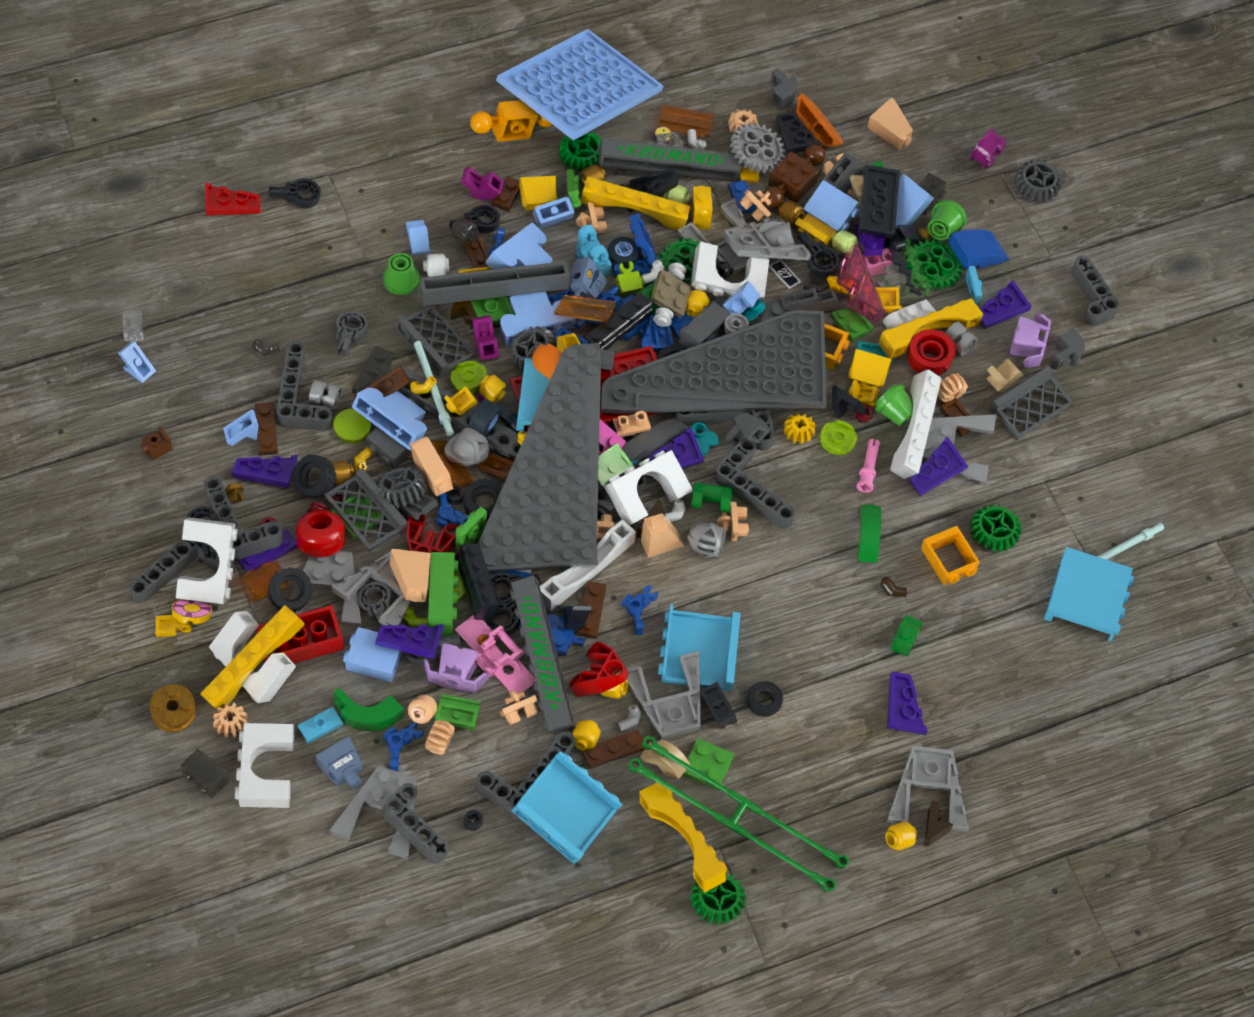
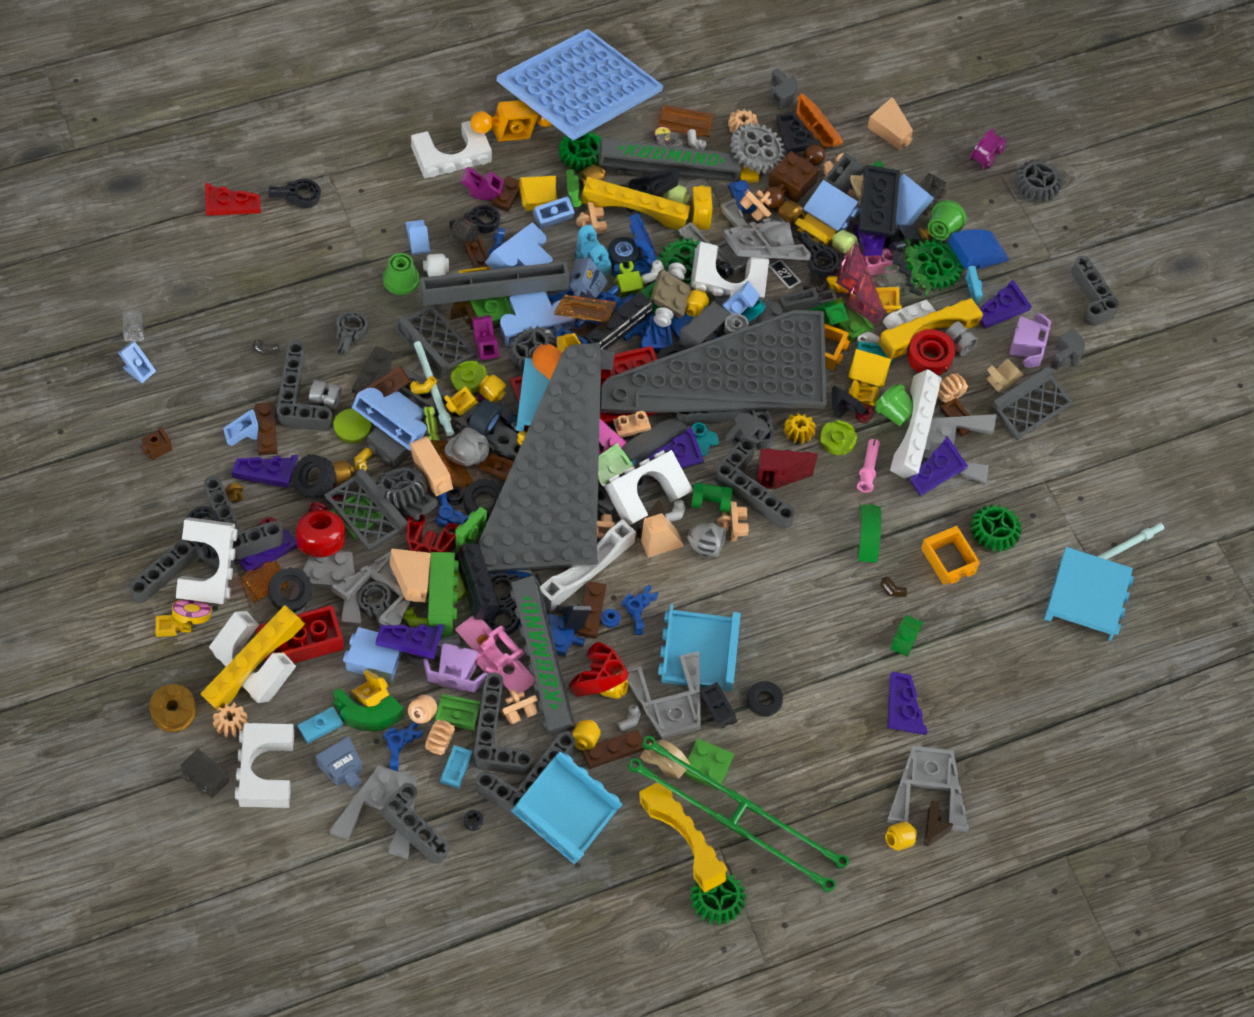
none -> yellow bracket [351,670,389,707]
none -> white arch [411,121,492,179]
none -> lime axle [423,406,440,444]
none -> medium azure plate [440,745,473,789]
none -> dark grey beam [474,672,533,775]
none -> blue plate [601,609,621,628]
none -> dark red slope [756,448,818,489]
none -> green arch [808,297,849,325]
none -> white arm [857,332,880,343]

